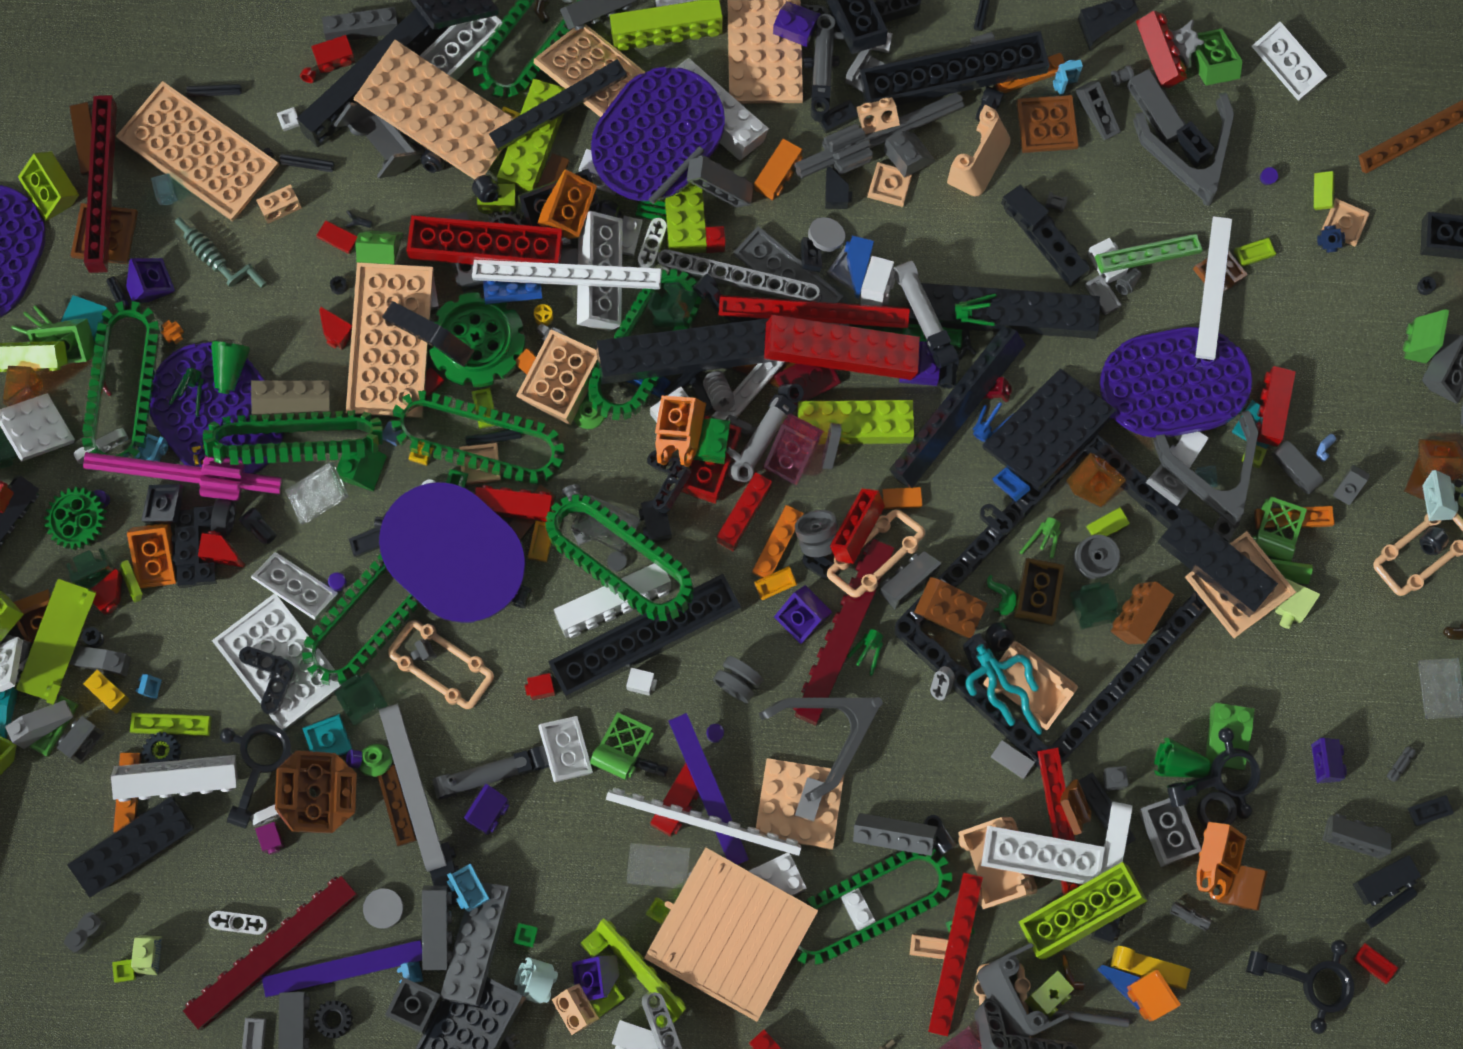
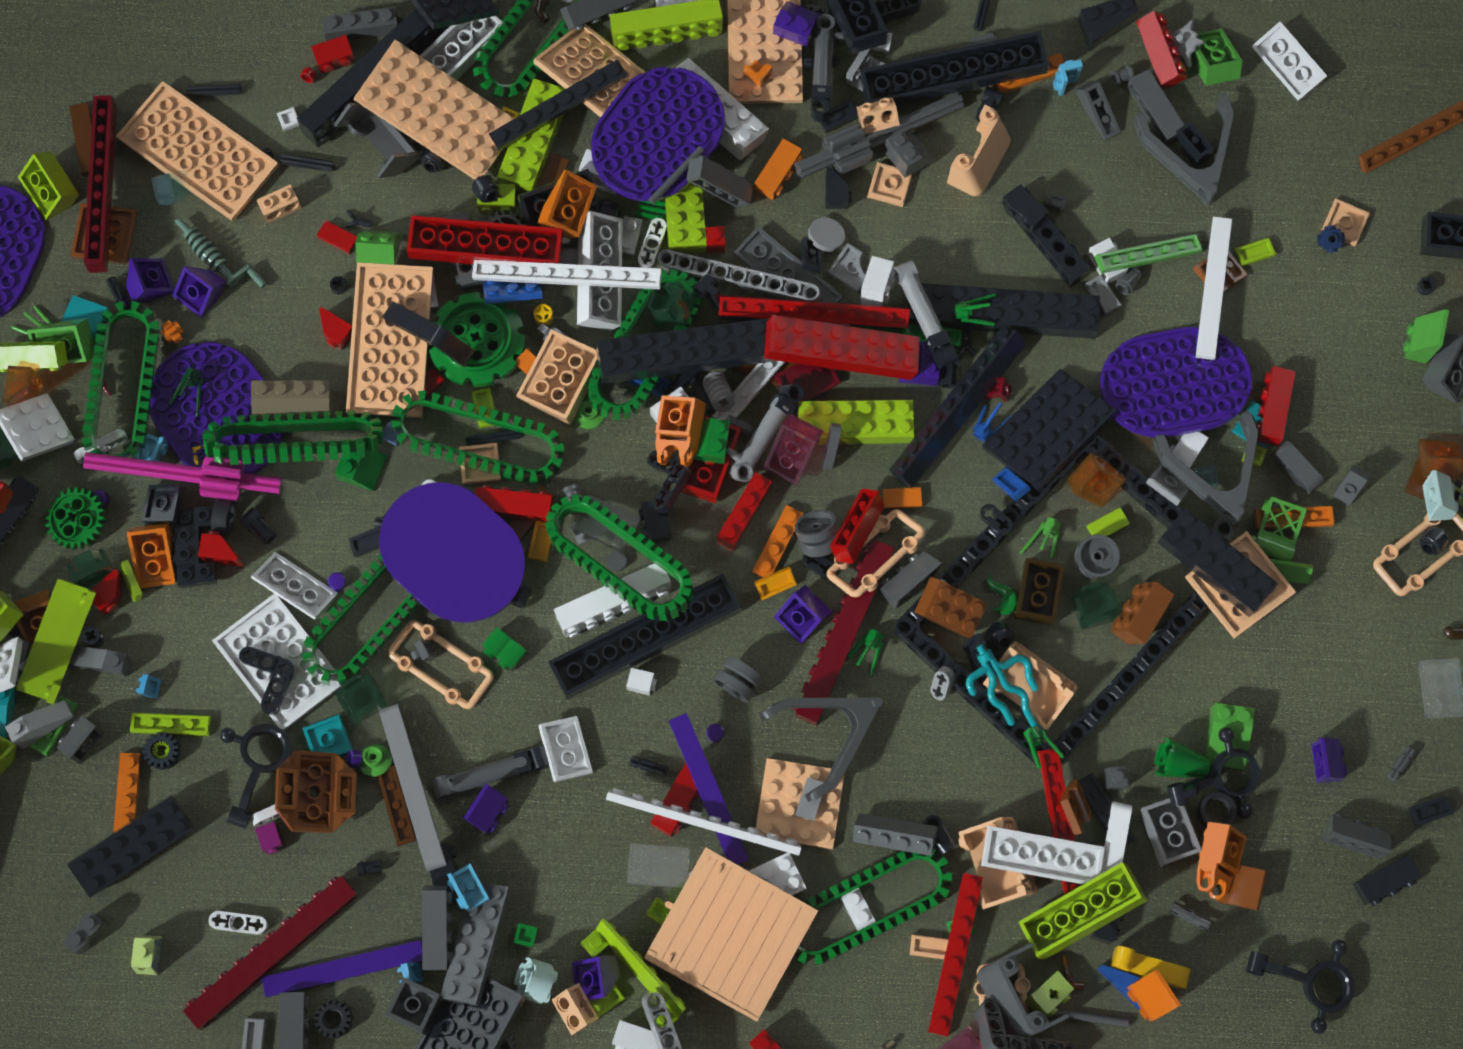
yellow brick [83,670,130,714] -> none
white brick [111,755,238,802] -> none
lime plate [112,959,136,983] -> none
green cone [211,341,250,394] -> none
clear plate [285,462,348,524] -> none
light grey tile [363,889,404,929] -> none
yellow tile [408,444,434,466] -> none
green slope [446,469,468,488] -> none
red brick [524,673,555,701] -> none
bright green piece [590,712,654,780] -> none
blue slope [844,236,874,299] -> none
light grey tile [991,740,1035,779] -> none
dark orange plate [1017,95,1078,153] -> none
dark purple piece [1260,167,1278,185] -> none
yellowish green torso [1275,579,1320,629] -> none
lime tile [1314,171,1334,210] -> none
medium blue arm [1316,434,1336,462] -> none
red tile [1352,943,1398,984] -> none
black axle [1366,887,1418,928] -> none
none -> dark purple slope [172,266,226,317]
none -> black pin [357,859,382,876]
none -> green brick [482,627,528,671]
none -> orange panel [743,60,773,87]
none -> green plant [1023,726,1064,769]

